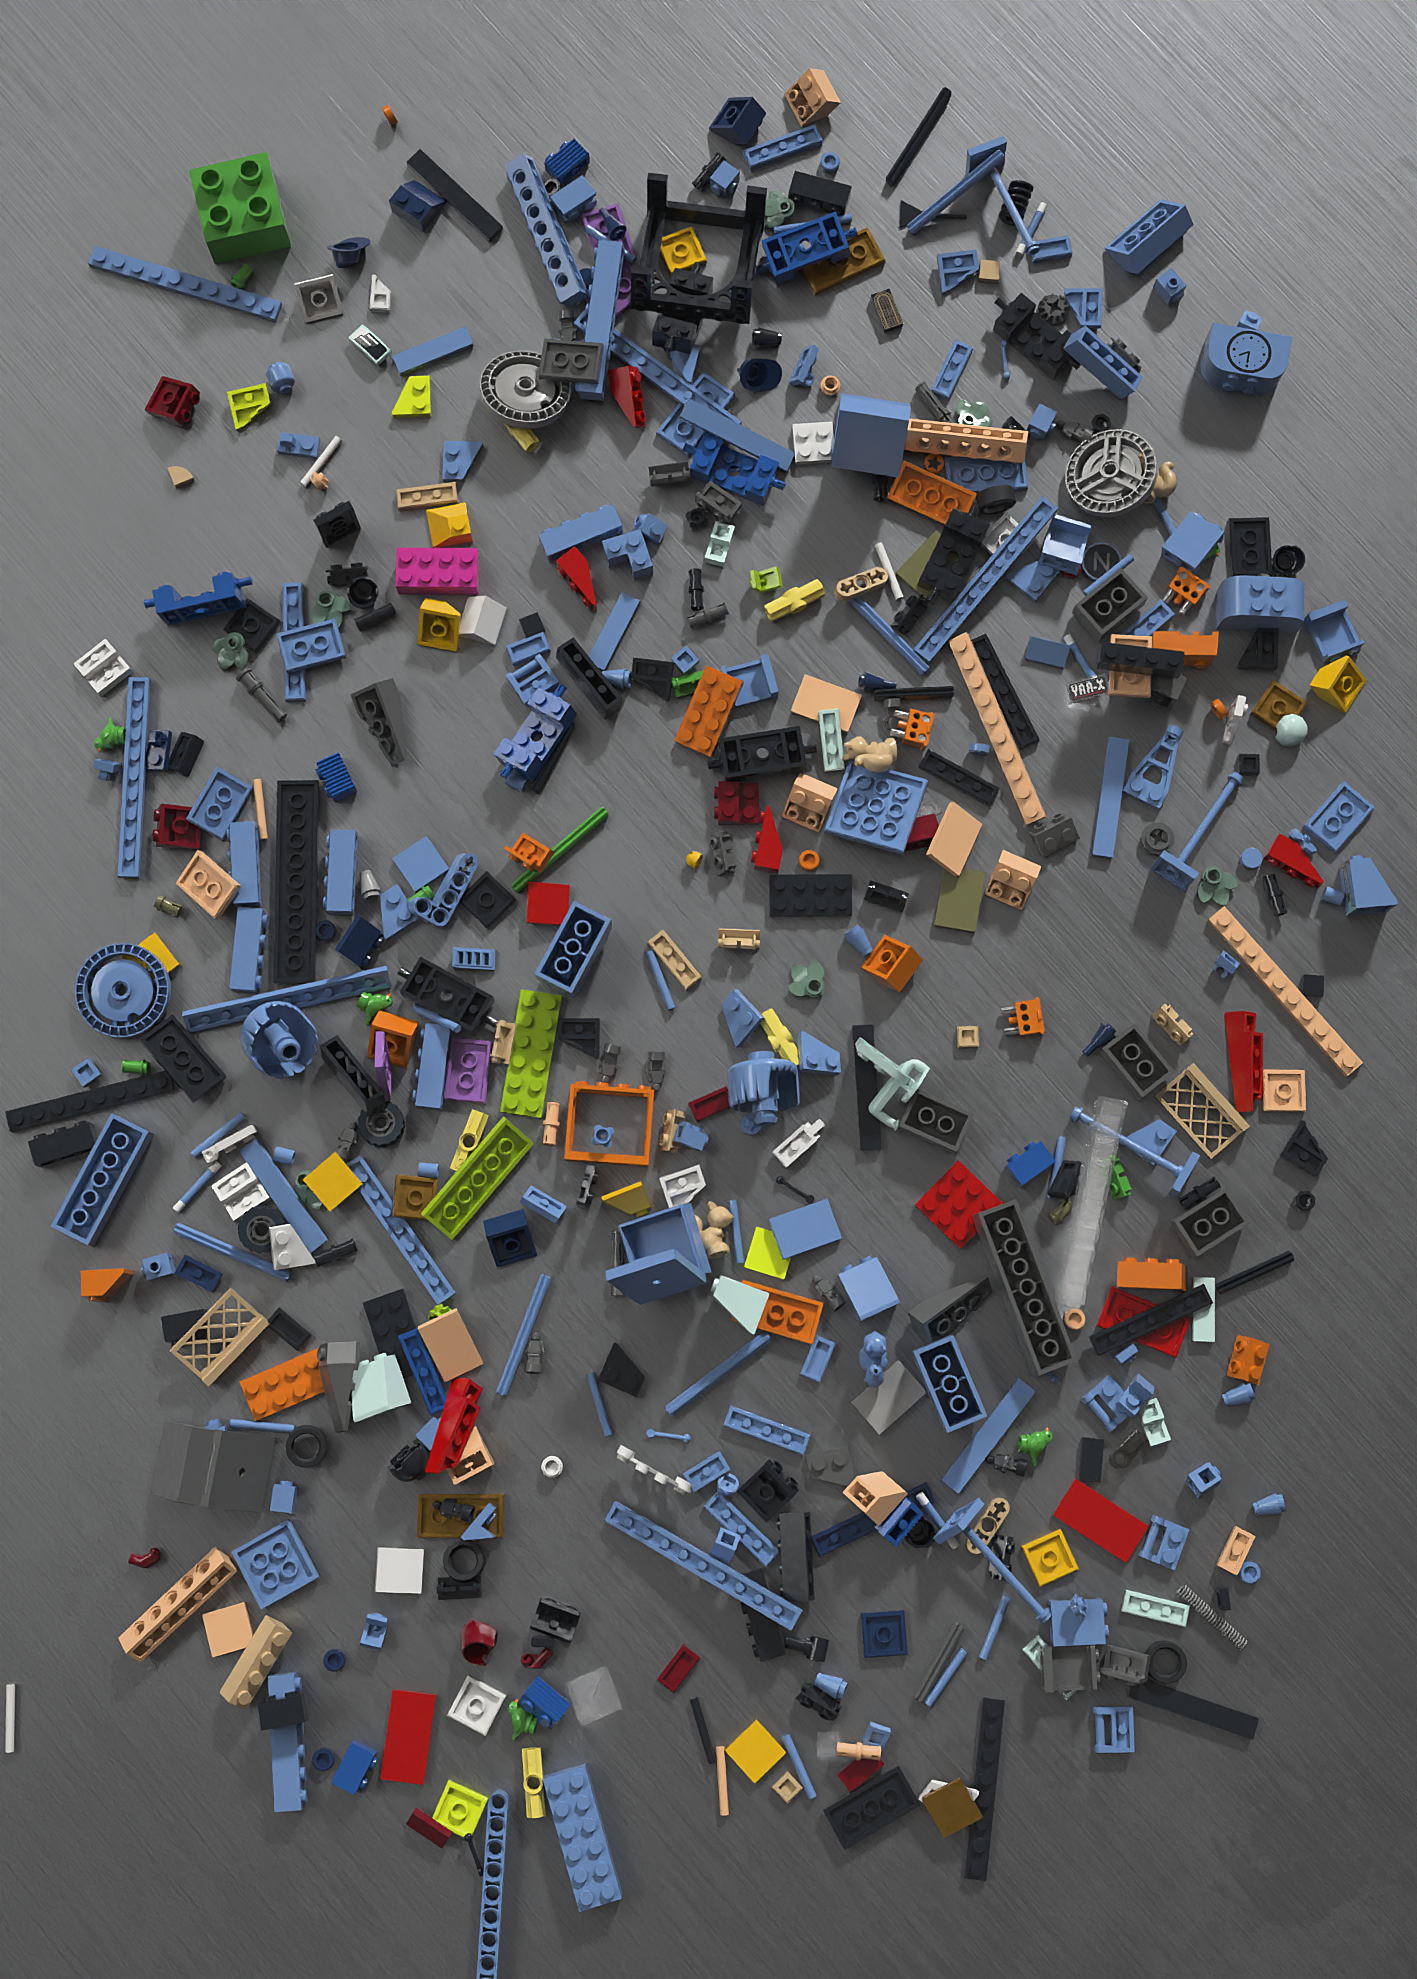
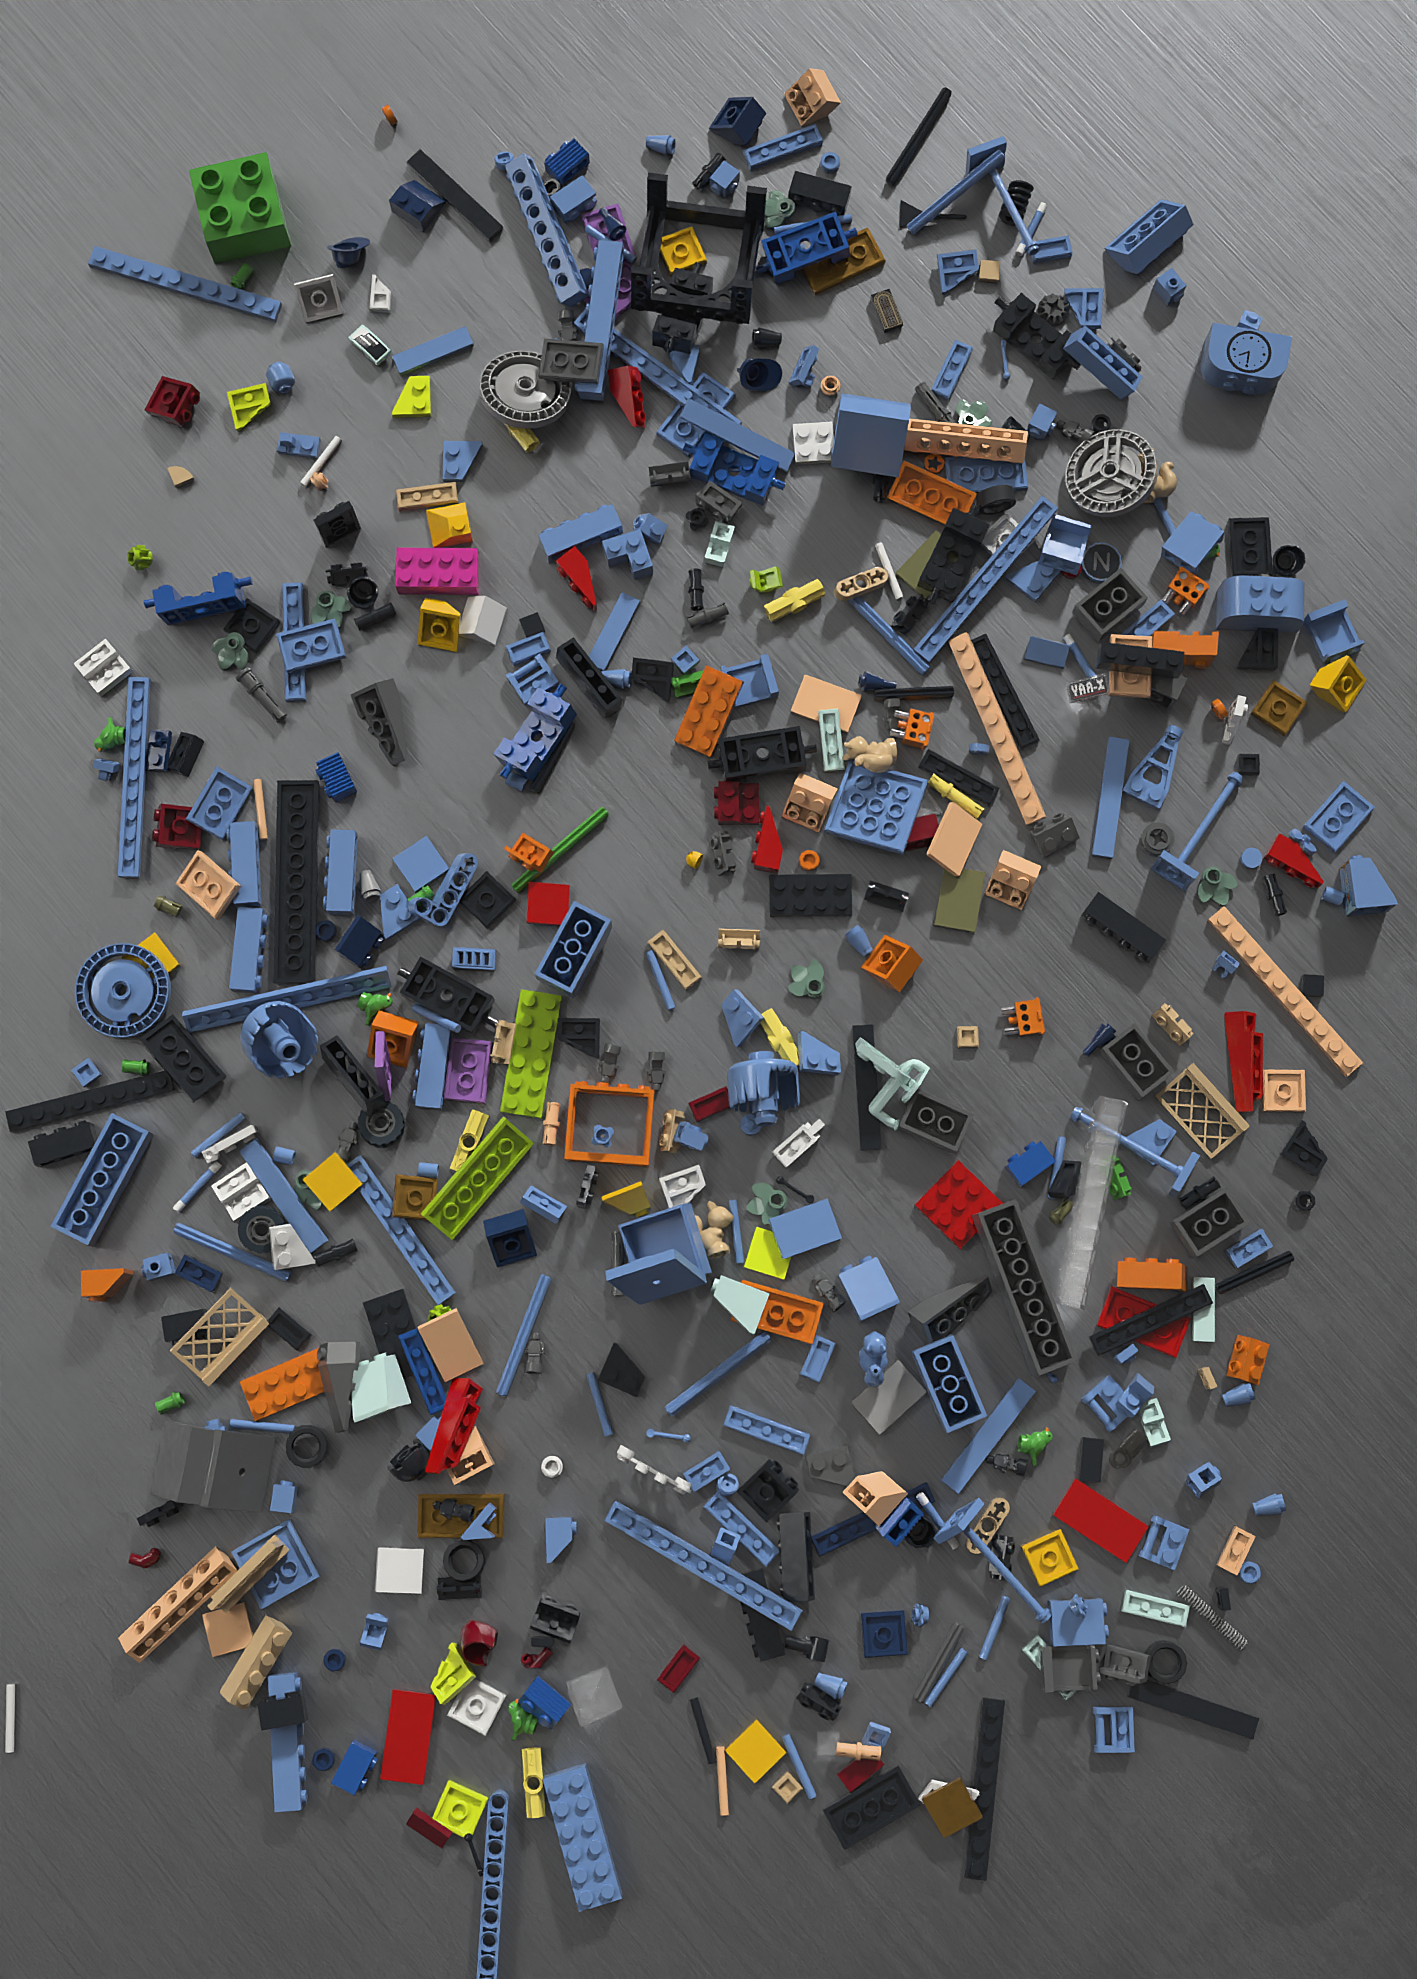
light nougat tile [1063,1309,1086,1330] -> none
medium blue bar [1083,554,1134,596] -> none
light aqua hair [1275,714,1308,747] -> none
none -> lime gear [127,545,153,571]
none -> black wing [137,1500,184,1528]
none -> bright green pin [155,1392,185,1415]
none -> tan fence [208,1534,290,1613]
none -> neon yellow wing [430,1643,476,1705]
none -> medium blue tile [494,151,514,170]
none -> medium blue slope [545,1517,577,1563]
none -> medium blue cone [646,135,676,156]
none -> sand green plate [746,1183,787,1224]
none -> medium blue plate [911,1604,929,1627]
none -> light yellow pin [928,774,984,819]
none -> black brick [1081,892,1166,963]
none -> tan tile [1198,1367,1217,1390]
none -> medium blue plate [1225,1228,1273,1268]

